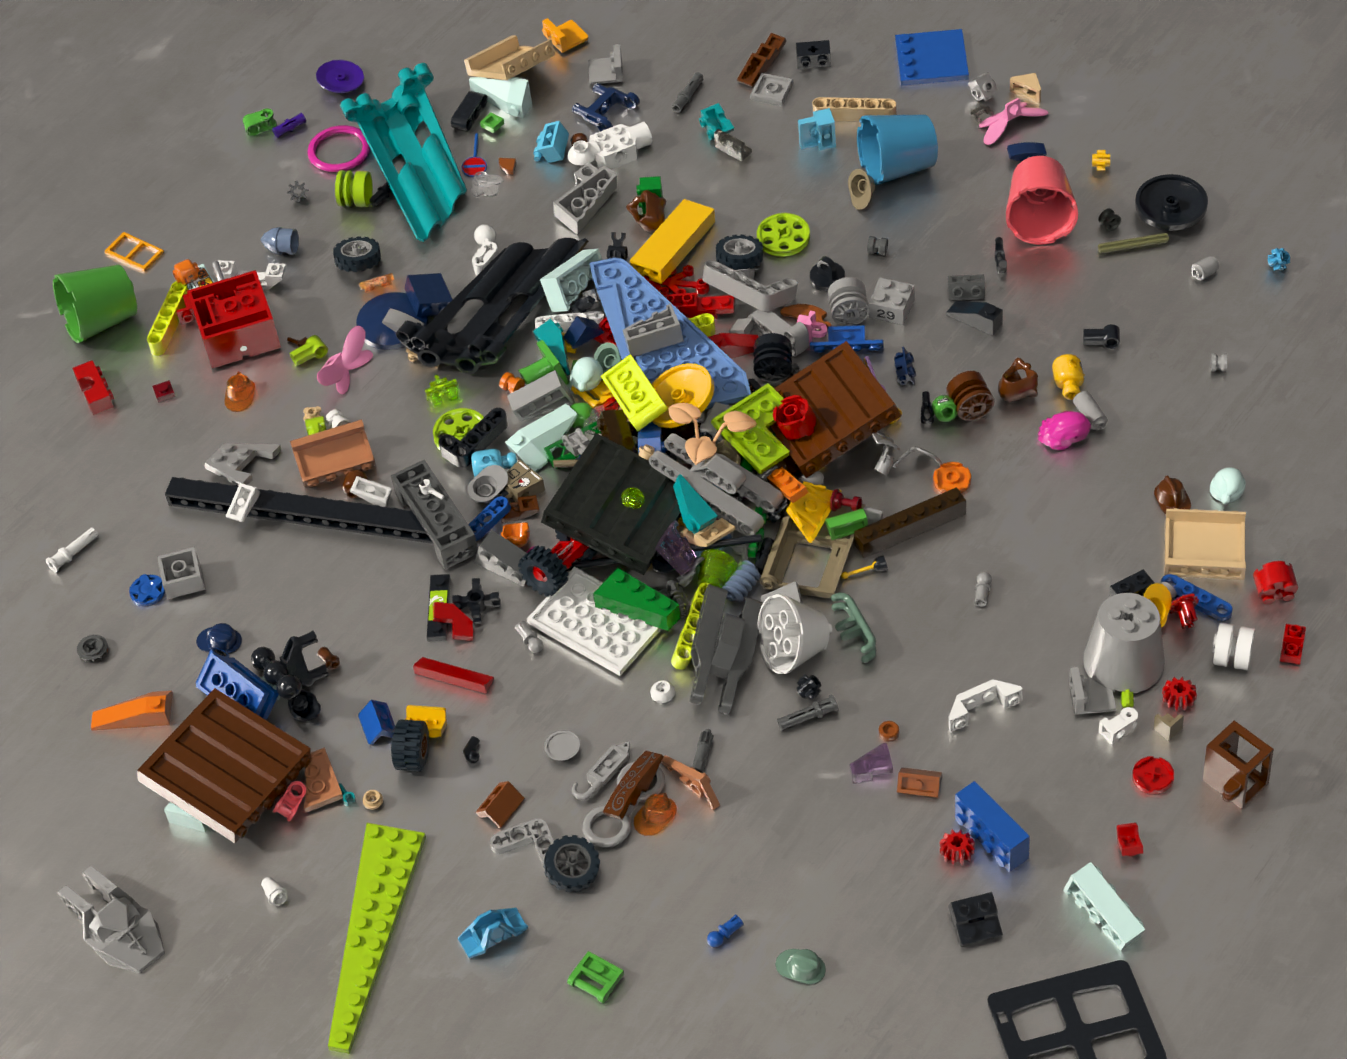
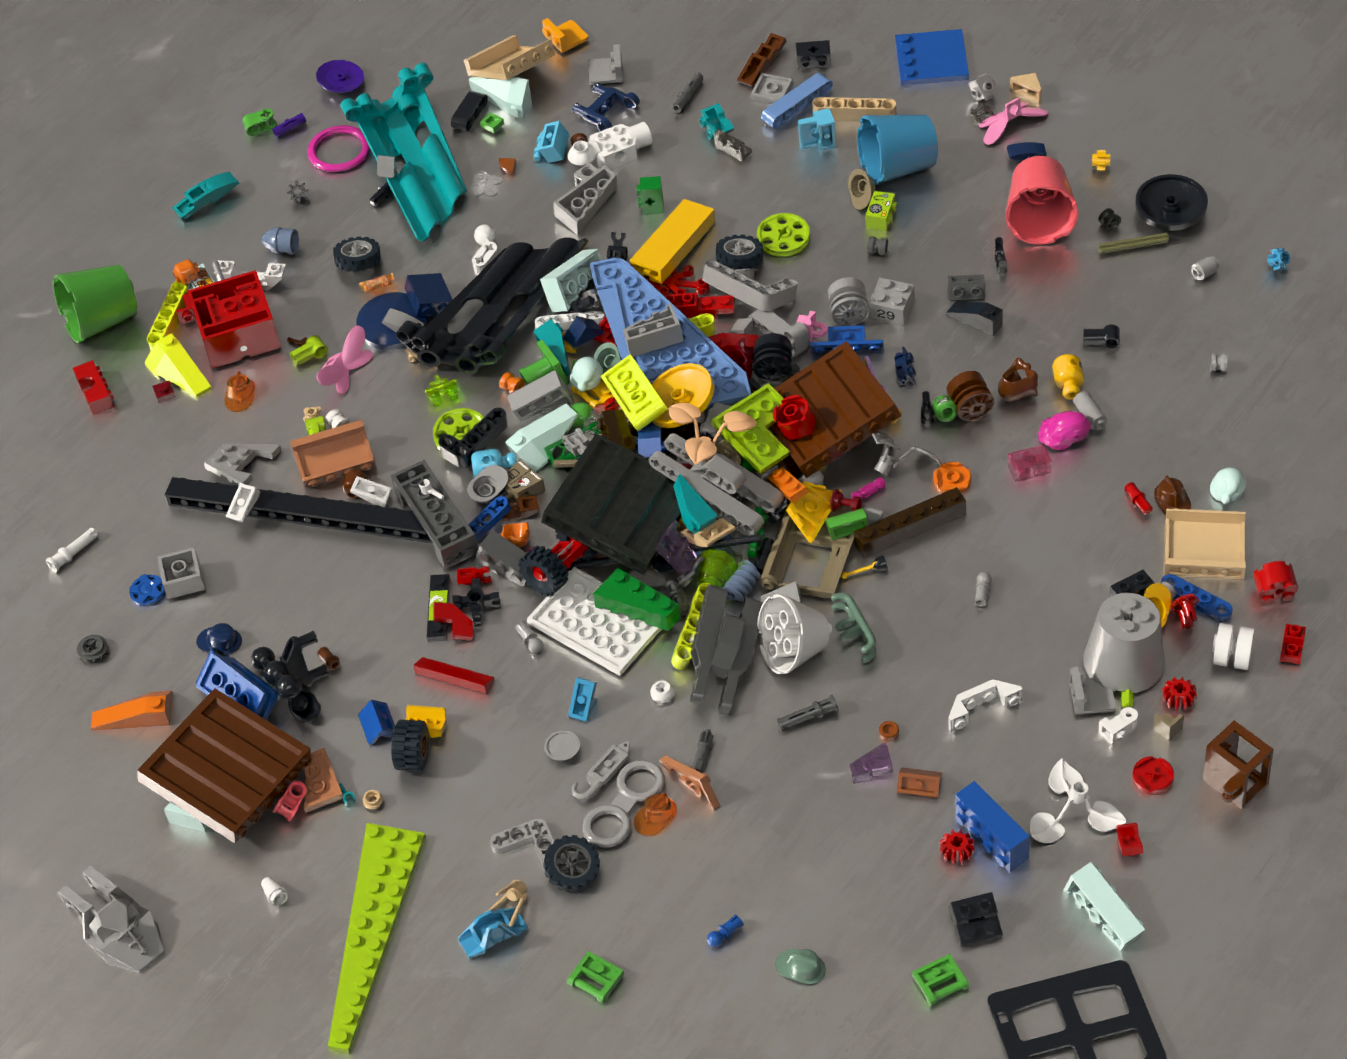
light orange window [105,232,164,272] -> none
lime wheel [335,170,373,207] -> none
piece [461,133,487,177] -> none
black arm [463,736,480,763] -> none
dark orange panel [475,781,525,828] -> none
reddish brown slope [603,751,664,820] -> none
clear neon green plate [621,487,645,509] -> none
reddish brown piece [626,190,667,233] -> none
tan plate [638,444,655,460] -> none
dark orange piece [780,304,832,336] -> none
black gear [797,674,821,700] -> none
black tile [810,256,845,291] -> none
none -> neon yellow wedge [145,333,212,397]
none -> teal slope [172,171,240,222]
none -> light grey slope [377,155,397,178]
none -> red plate [457,566,491,585]
none -> tan plant [488,879,528,927]
none -> dark azure slope [568,677,598,721]
none -> dark red hair [729,338,754,379]
none -> medium blue beam [761,73,833,129]
none -> dark pink axle [851,477,886,500]
none -> lime brick [865,191,898,231]
none -> bright green plate [912,954,969,1006]
none -> clear pink brick [1008,445,1052,482]
none -> white plant [1029,758,1126,843]
none -> red axle [1124,482,1153,515]

